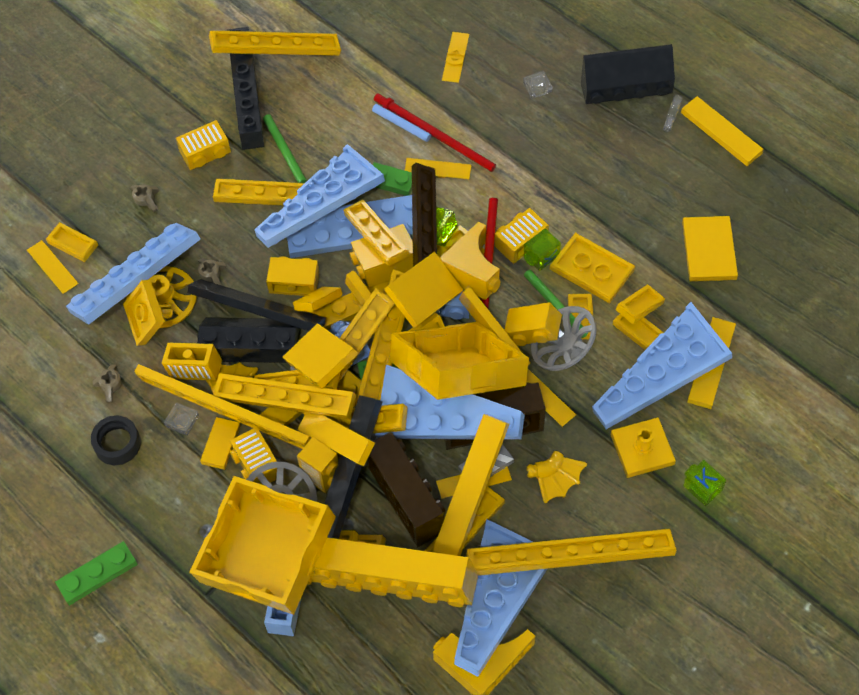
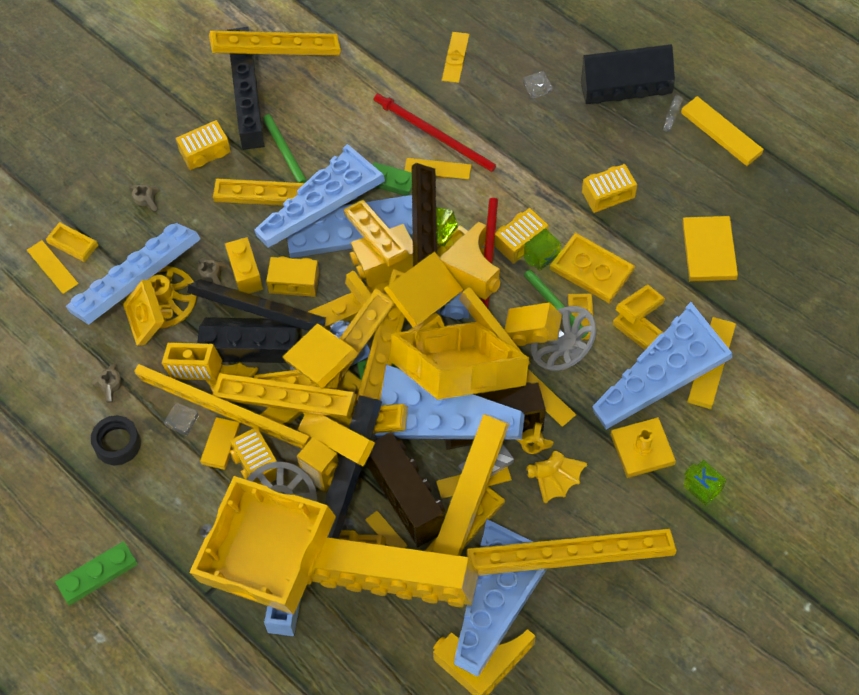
yellow tile [293,287,342,312] -> none
light blue bar [372,104,431,142] -> none
none -> yellow brick [225,237,263,294]
none -> yellow window [365,511,407,548]
none -> yellow piece [515,423,554,454]
none -> yellow brick [582,164,637,213]

